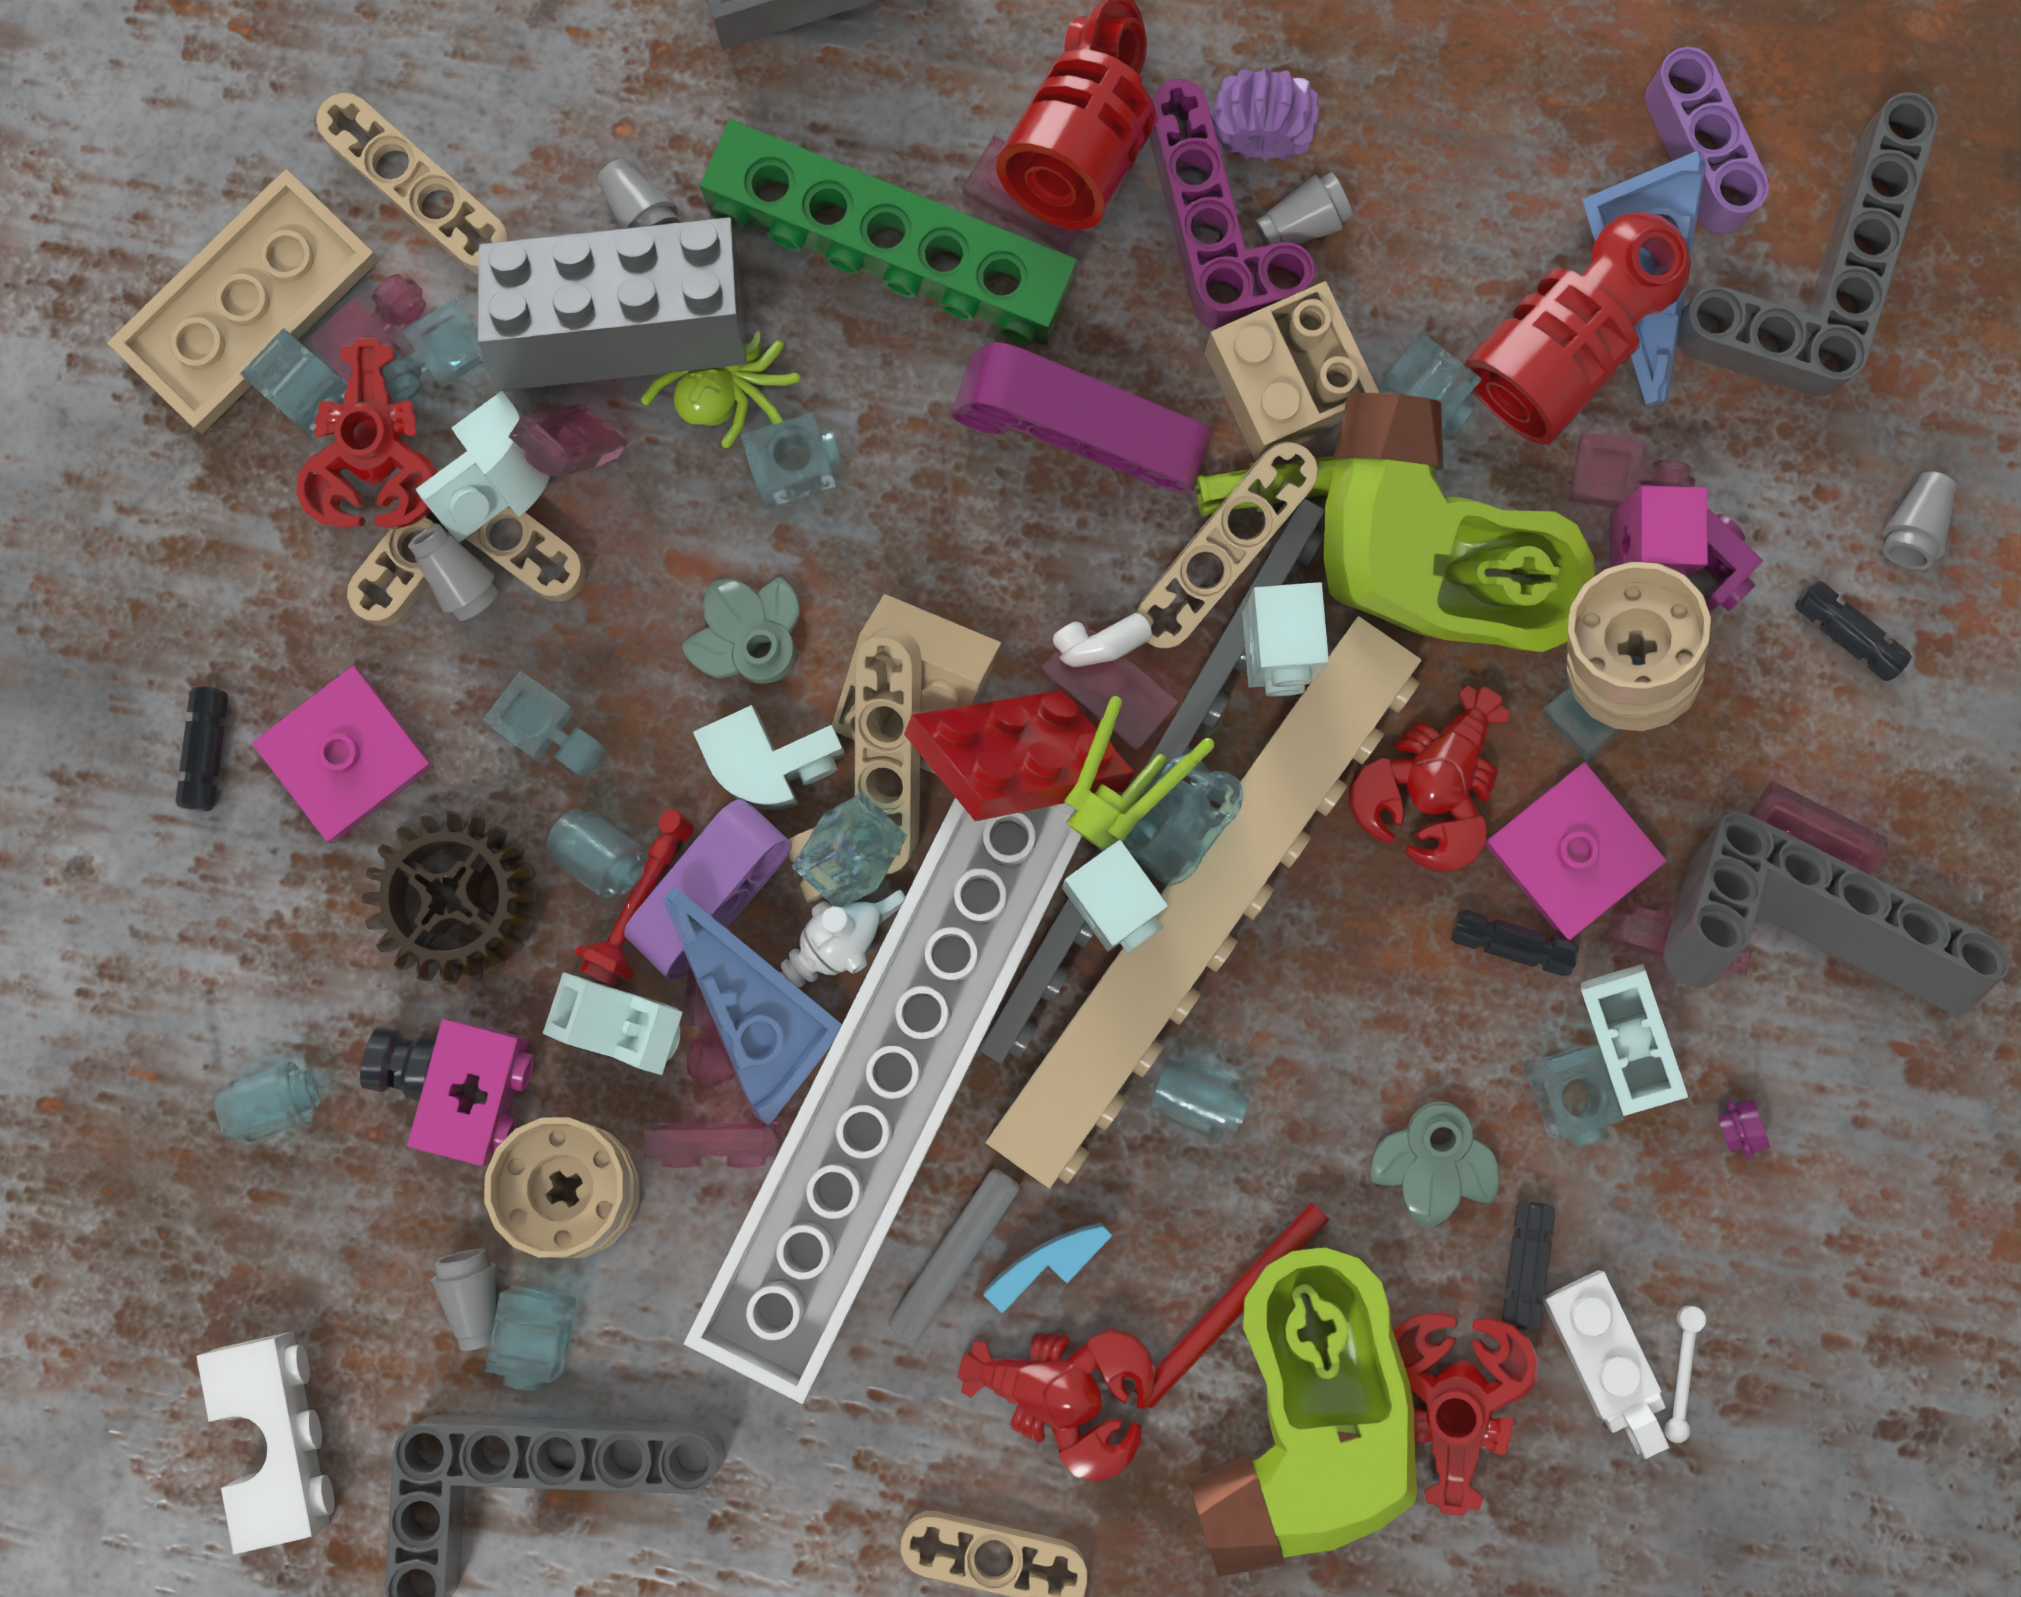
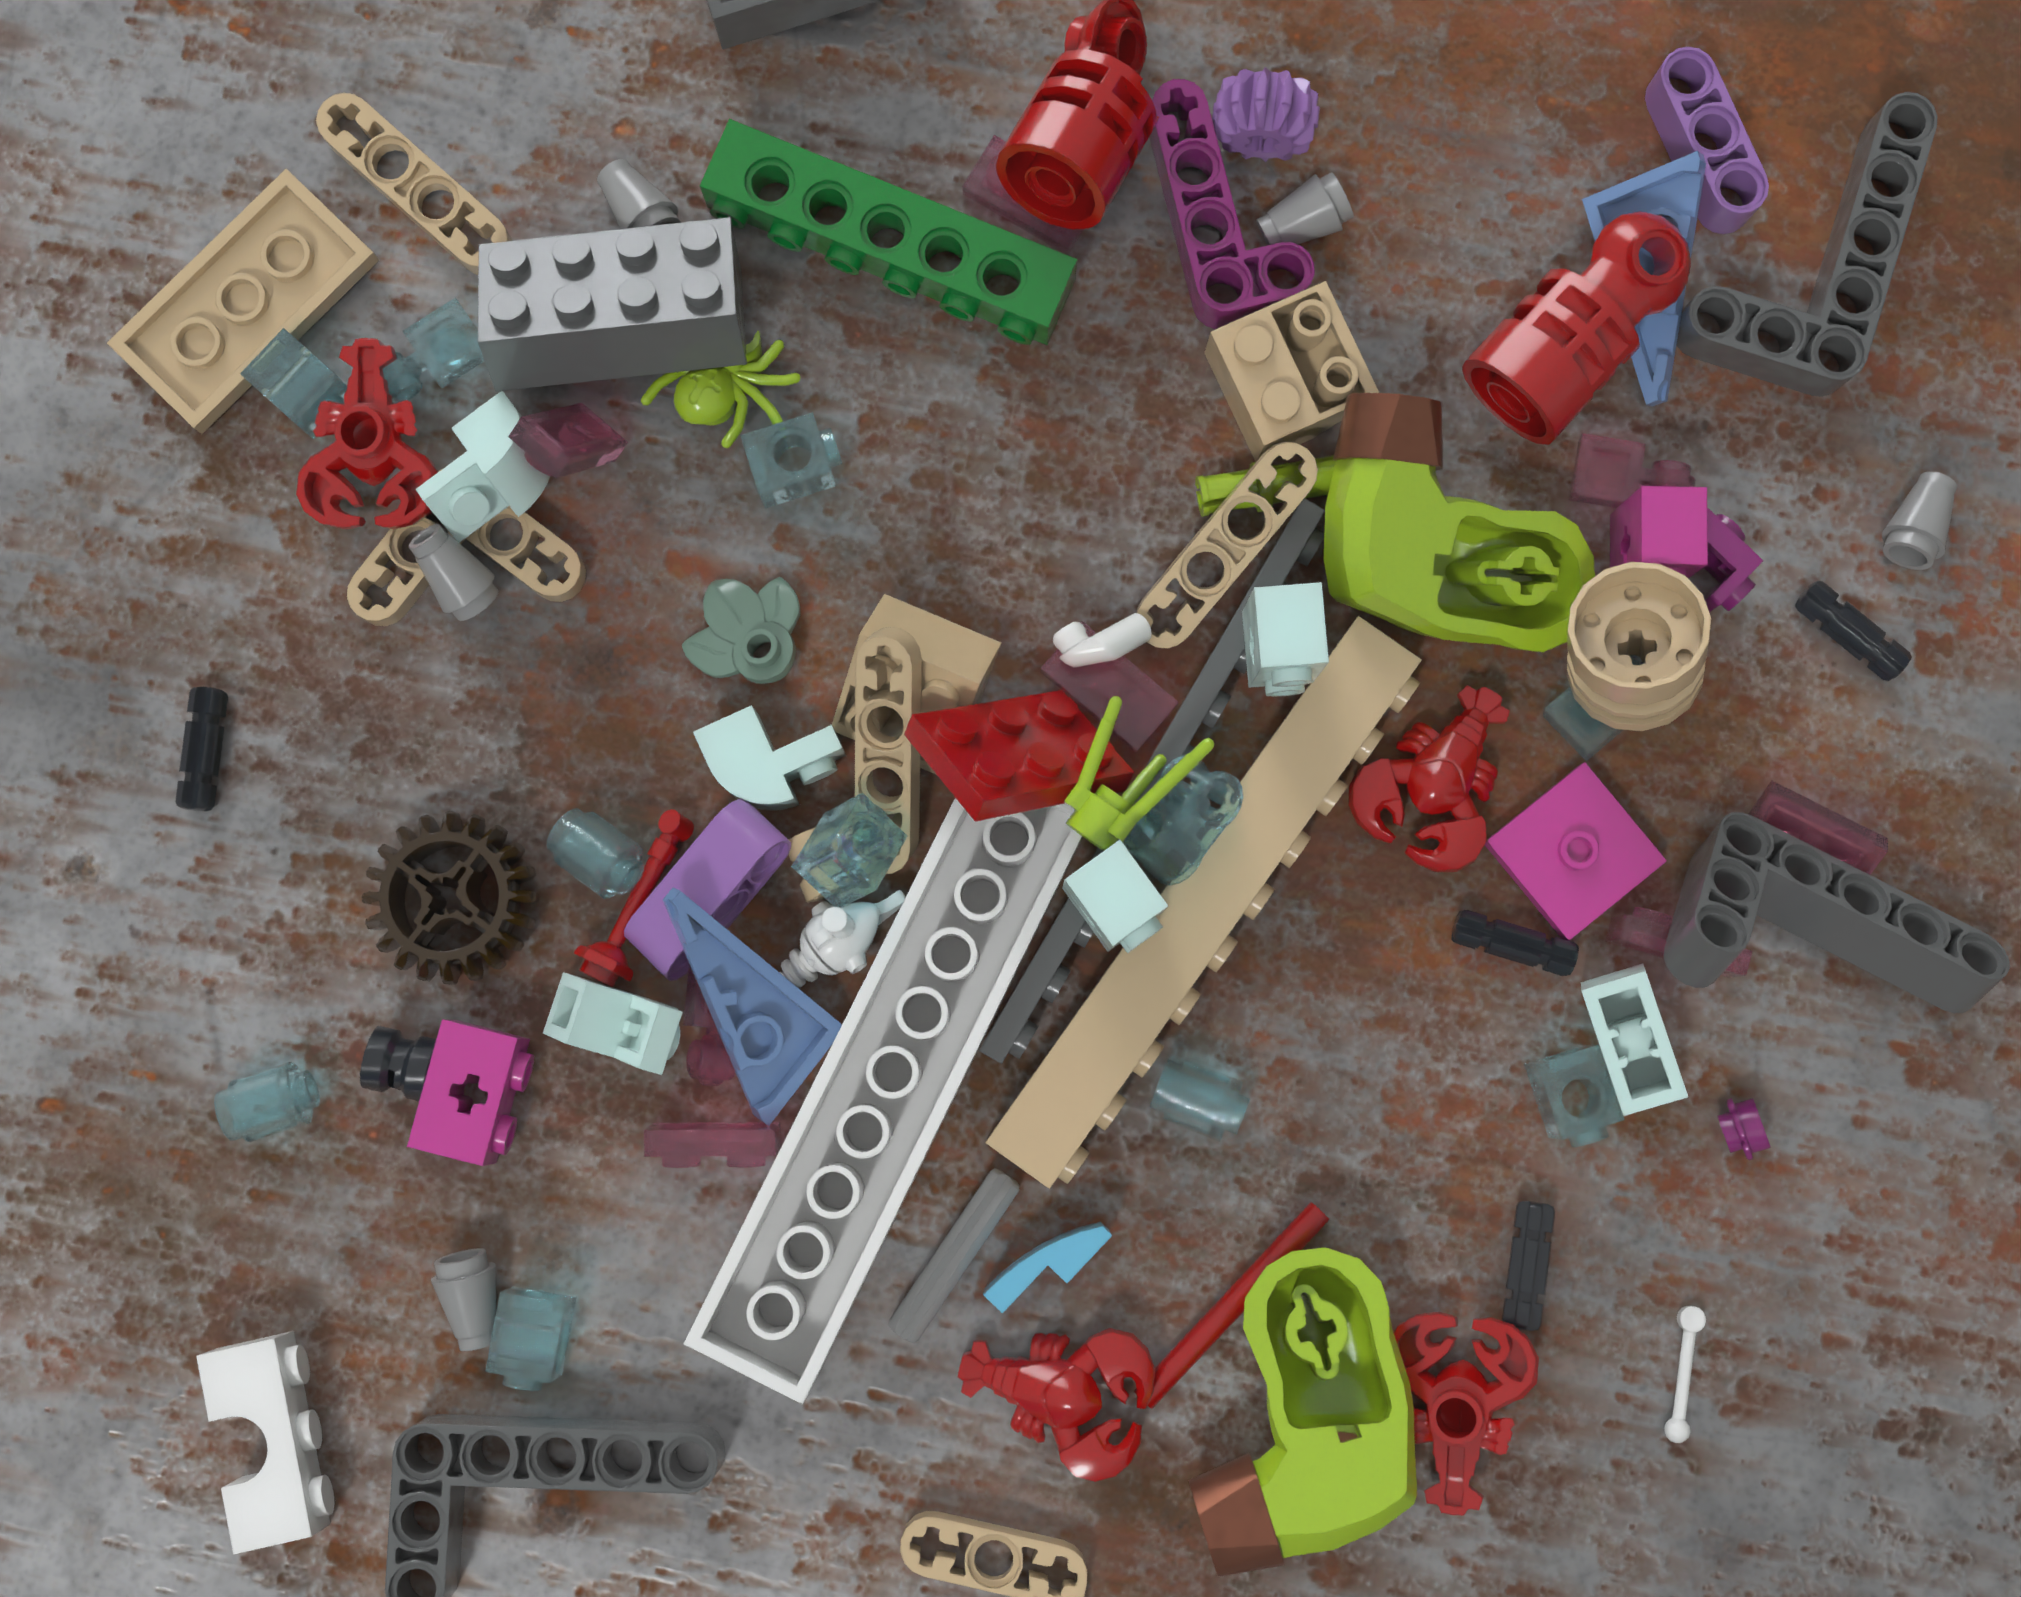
dark pink plate [252,665,434,844] -> none
clear pink plate [307,274,426,383] -> none
clear light blue plate [482,670,607,779] -> none
tan wheel [484,1117,640,1258] -> none
magenta beam [950,342,1212,494] -> none
sand green plate [1370,1102,1499,1229] -> none
clear light blue brick [1378,332,1481,434] -> none
white hinge [1541,1270,1669,1459] -> none

